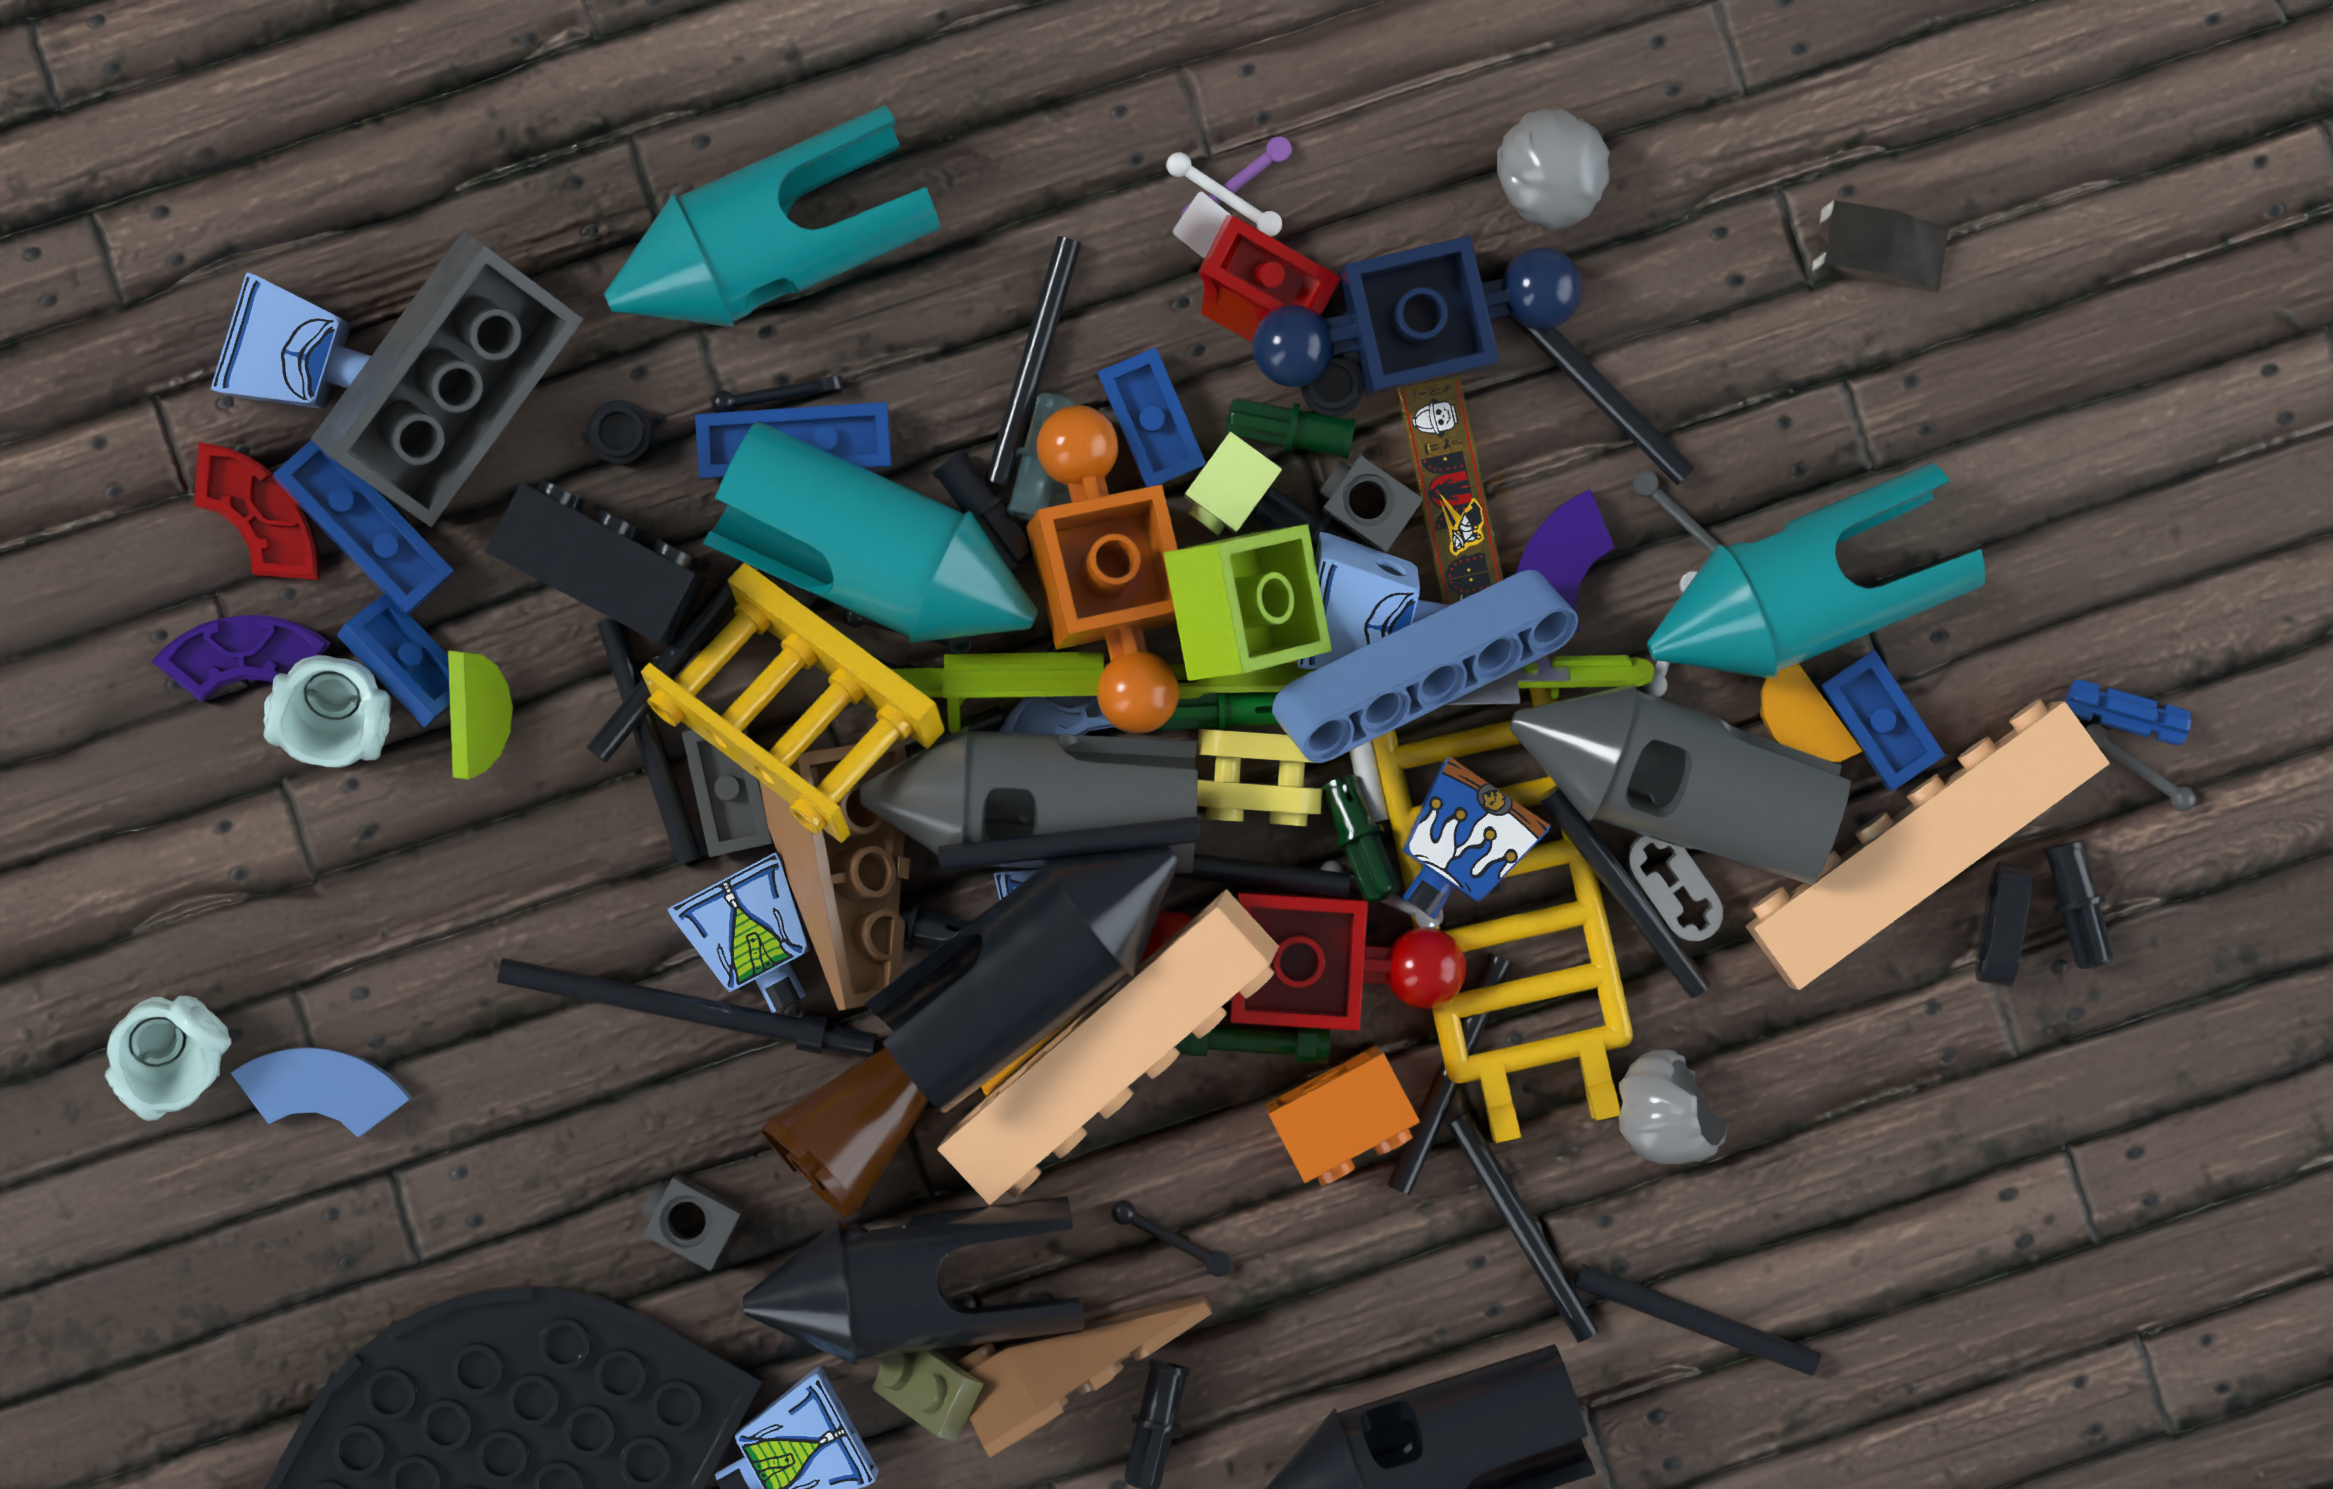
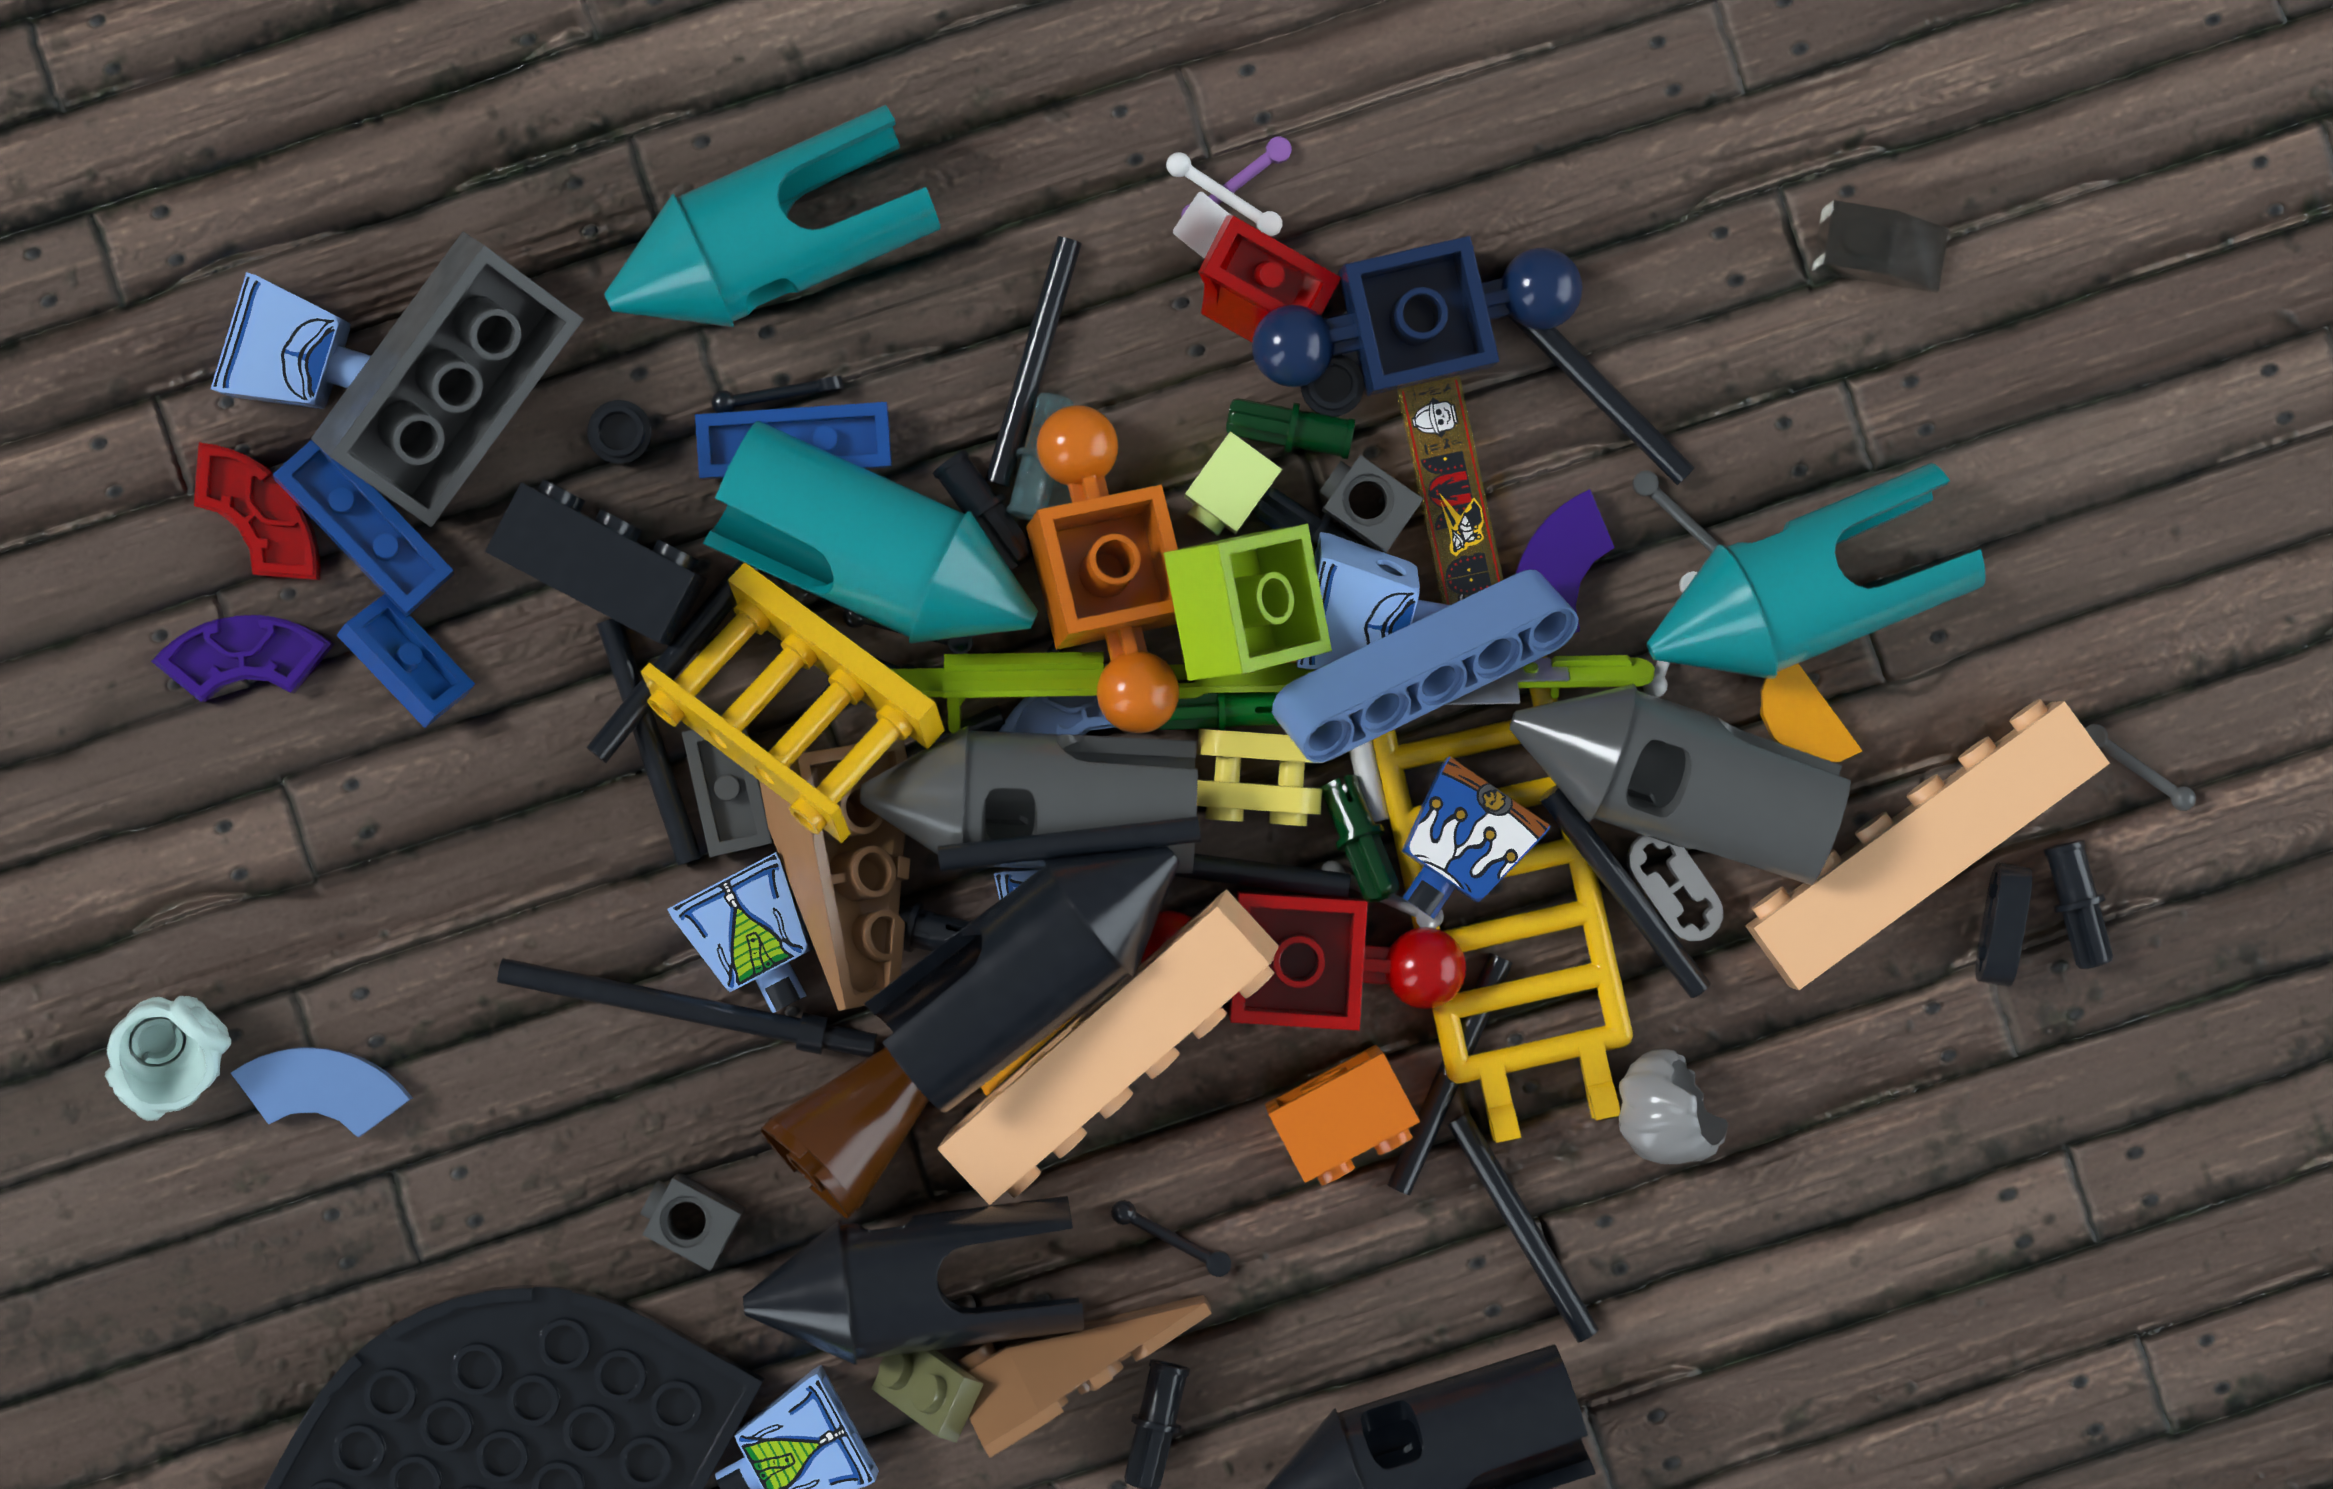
light aqua hair [263,655,392,768] -> none
lime tile [448,651,513,780] -> none
blue plate [1097,347,1206,488] -> none
dark green bar [1175,1025,1330,1064] -> none
light grey hair [1497,108,1610,230] -> none
black bar [1574,1263,1821,1376] -> none
blue plate [1818,649,1945,791] -> none
blue axle [2065,679,2191,746] -> none

